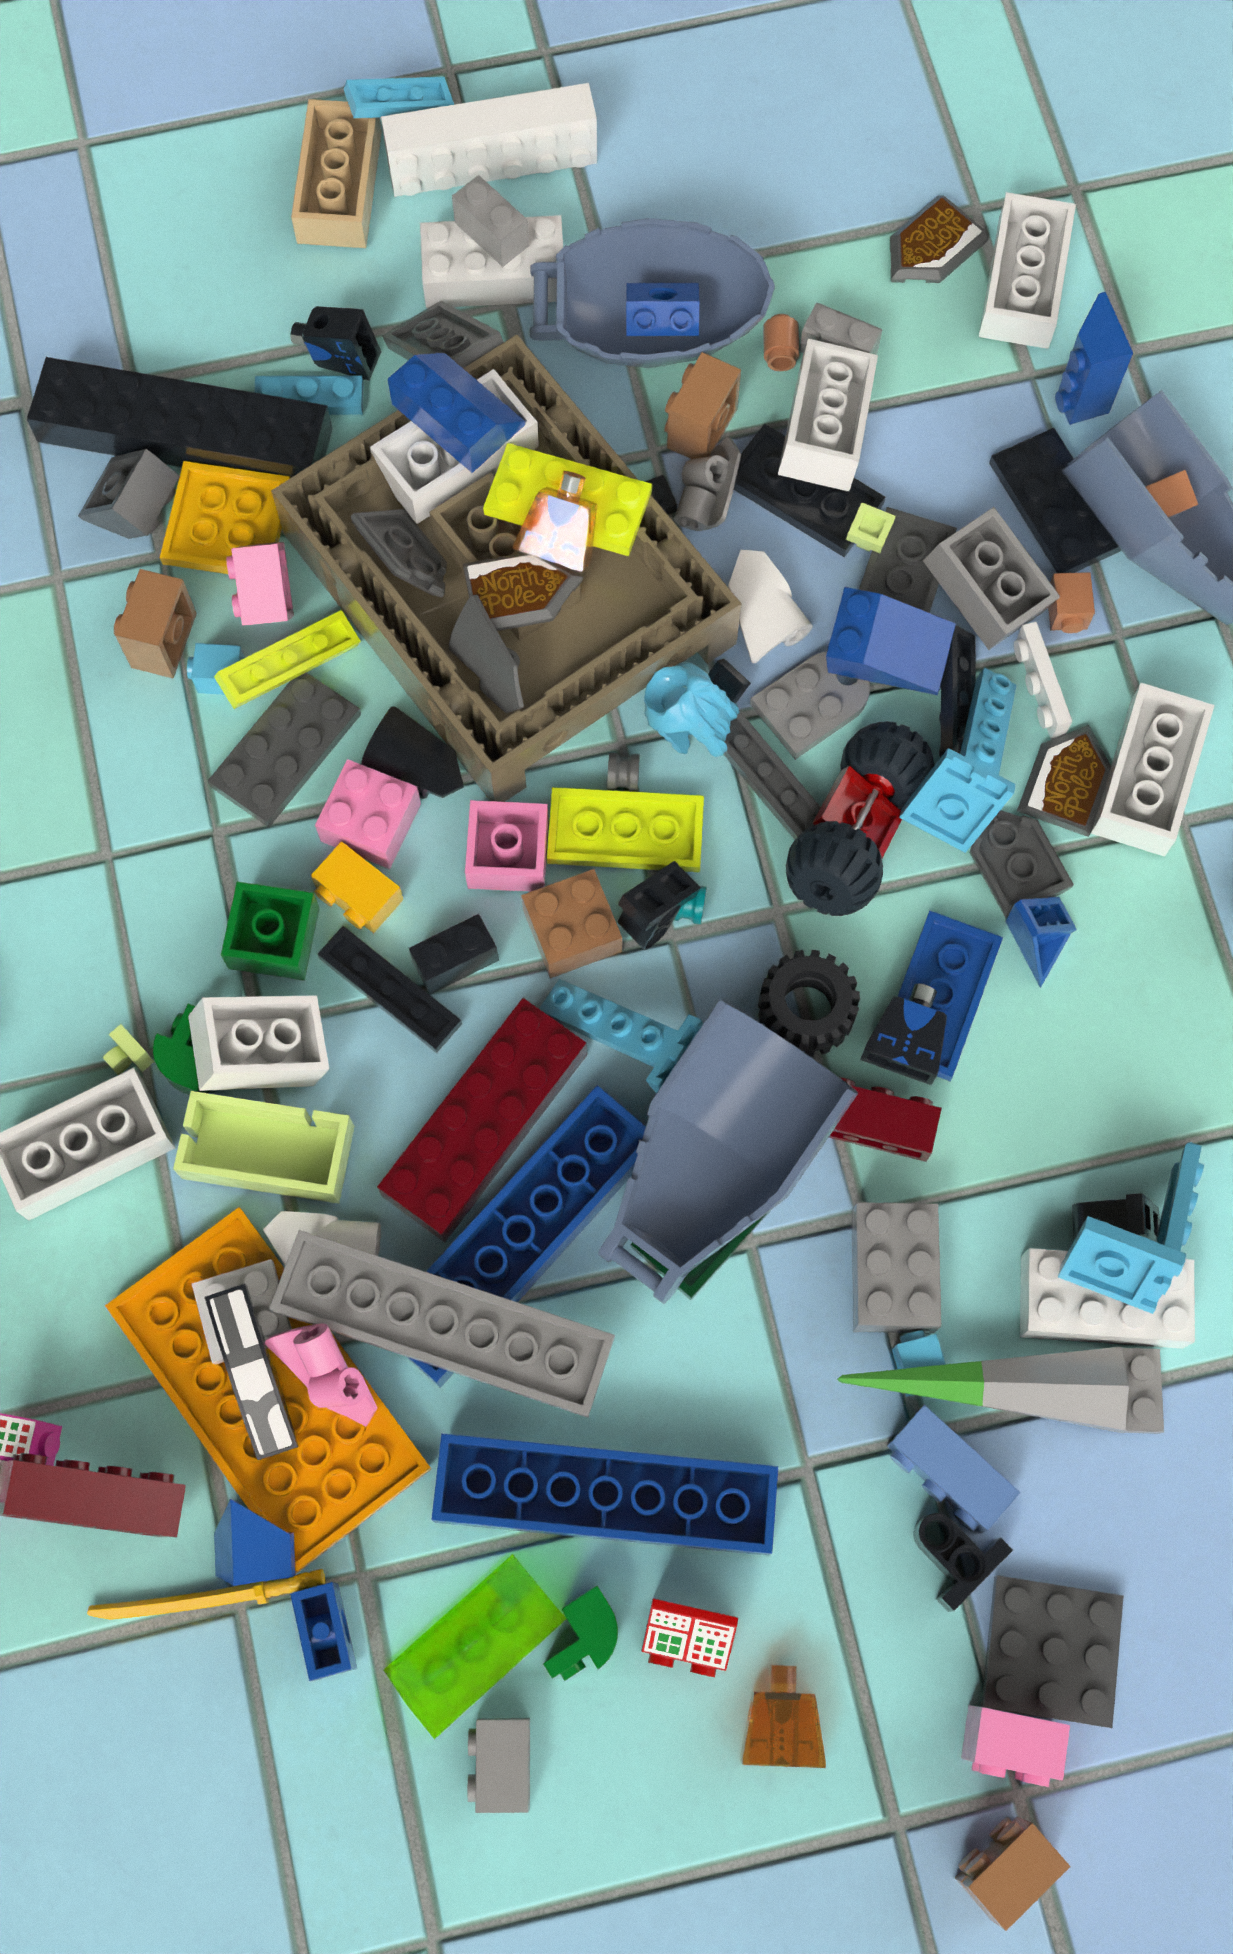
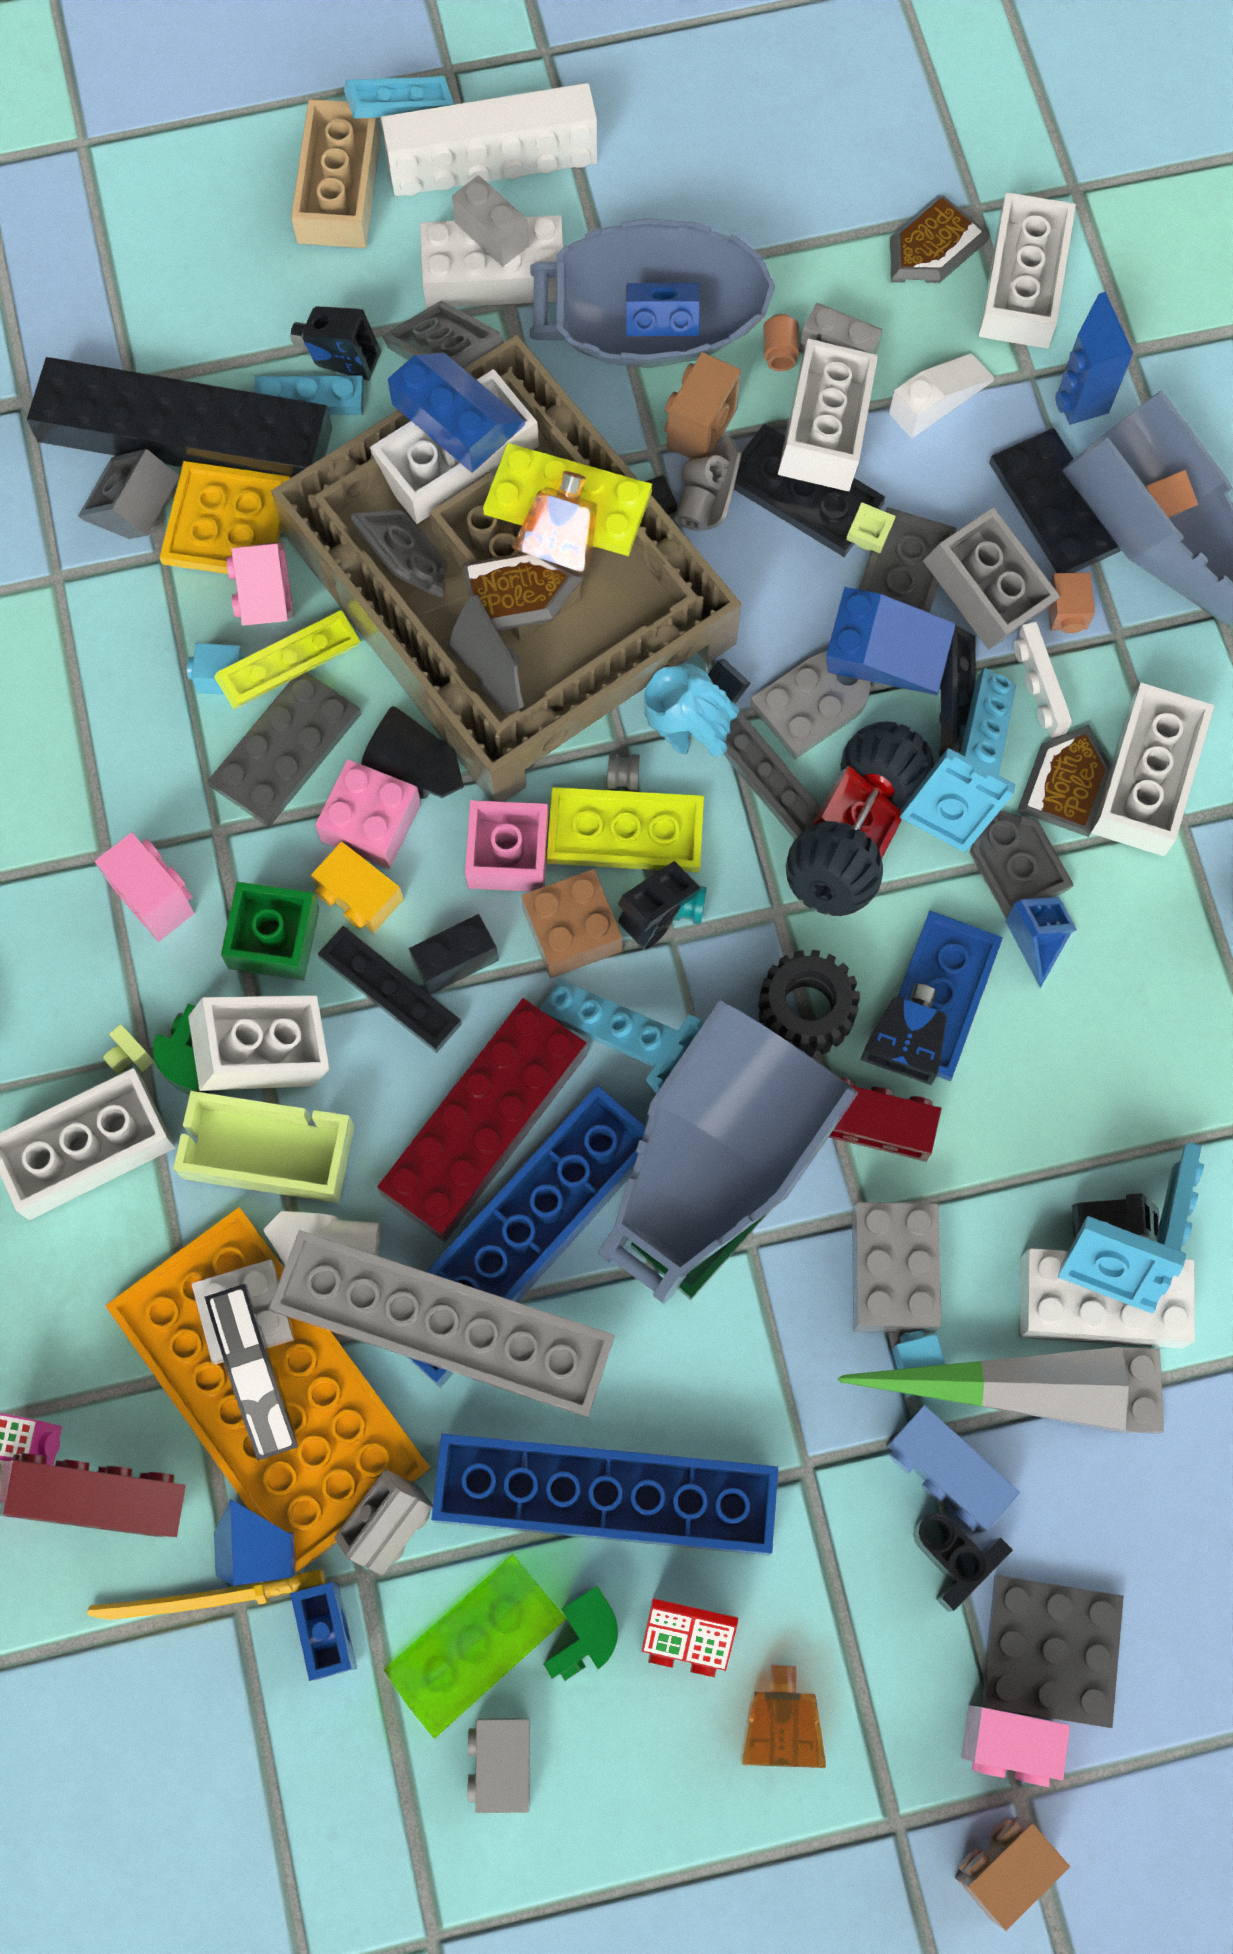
medium nougat brick [114,569,197,678] -> none
bright pink panel [265,1323,377,1427] -> none
white panel [728,550,812,664] -> none
none -> bright pink brick [94,832,195,942]
none -> light grey brick [334,1469,433,1575]
none -> white slope [889,353,994,439]

